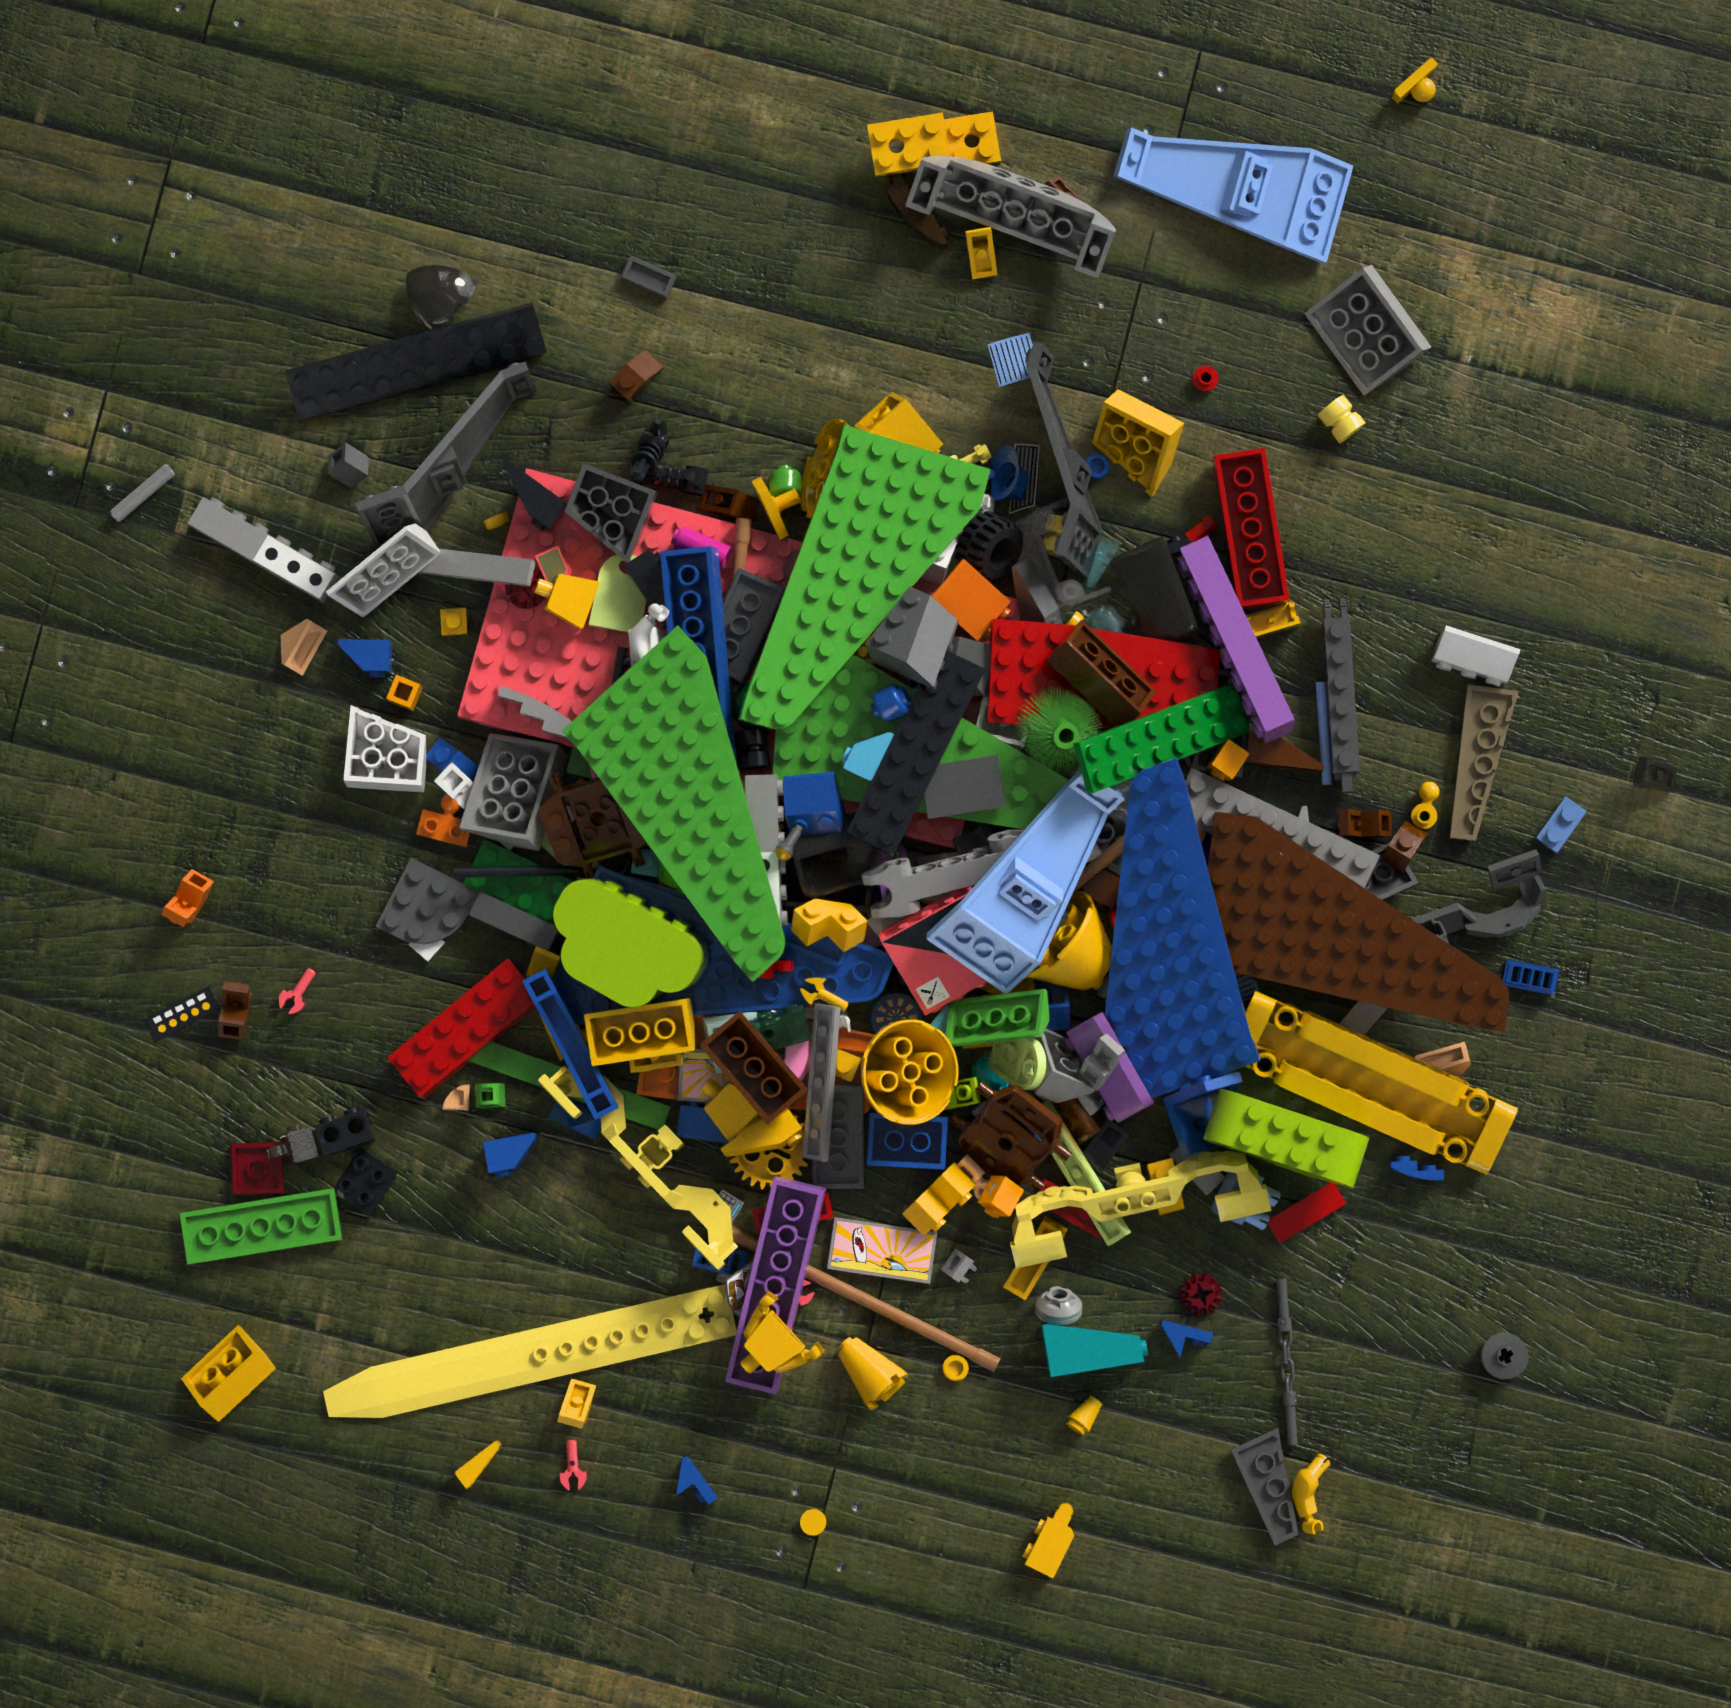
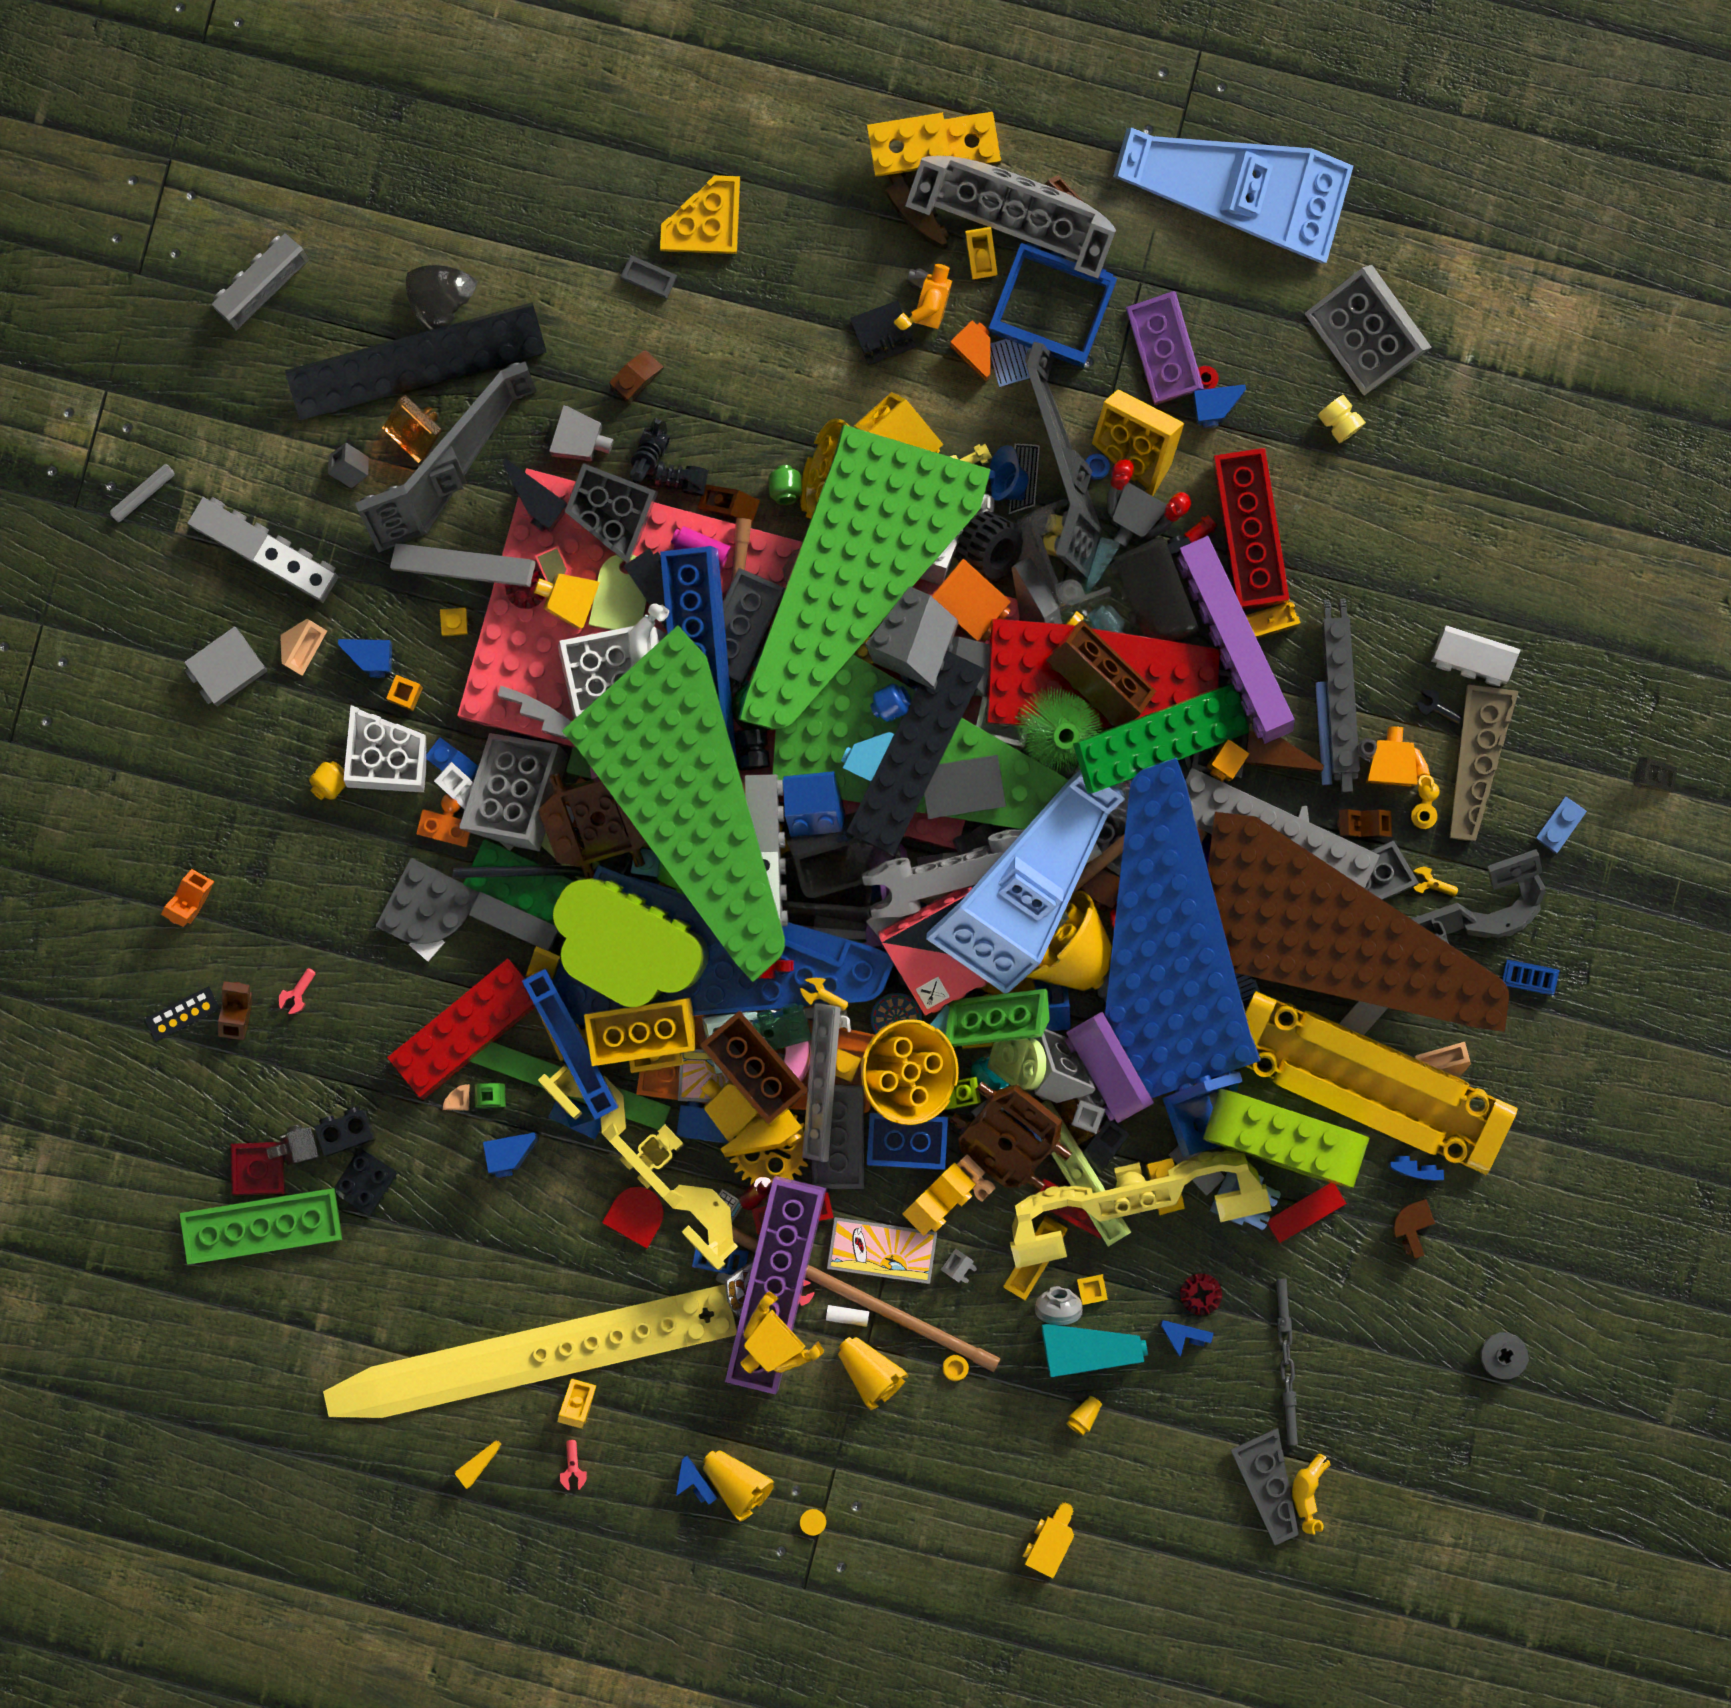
yellow slope [181,1325,276,1422] -> none
white slope [326,524,442,617] -> none
yellow tile [483,512,510,530] -> none
yellow tile [752,477,802,540] -> none
dark grey piece [775,825,803,861] -> none
yellow brick [791,899,868,952] -> none
light orange brick [978,1176,1024,1218] -> none
light grey slope [1078,1033,1125,1091] -> none
reddish brown slope [1381,820,1429,873] -> none
yellow tile [1392,58,1438,104] -> none
none -> light grey brick [185,627,267,707]
none -> light grey slope [212,234,309,330]
none -> yellow head [309,761,346,800]
none -> clear orange tile [382,395,442,463]
none -> light grey torso [549,405,614,461]
none -> white wedge [558,626,634,719]
none -> red tile [602,1187,664,1249]
none -> yellow plate [660,176,740,254]
none -> yellow cone [703,1450,774,1521]
none -> dark red cylinder [739,1177,772,1210]
none -> white axle [826,1305,869,1327]
none -> black hinge [850,300,916,365]
none -> light orange torso [894,264,952,330]
none -> orange slope [950,320,990,382]
none -> blue window [989,243,1117,368]
none -> light grey tile [1072,1100,1105,1134]
none -> yellow tile [1077,1274,1108,1305]
none -> dark grey torso [1107,459,1191,548]
none -> medium lavender tile [1126,291,1204,405]
none -> blue slope [1193,384,1246,428]
none -> light orange torso [1358,726,1434,793]
none -> reddish brown brick [1392,1199,1435,1259]
none -> yellow bar [1412,867,1458,897]
none -> black bar [1416,690,1463,725]

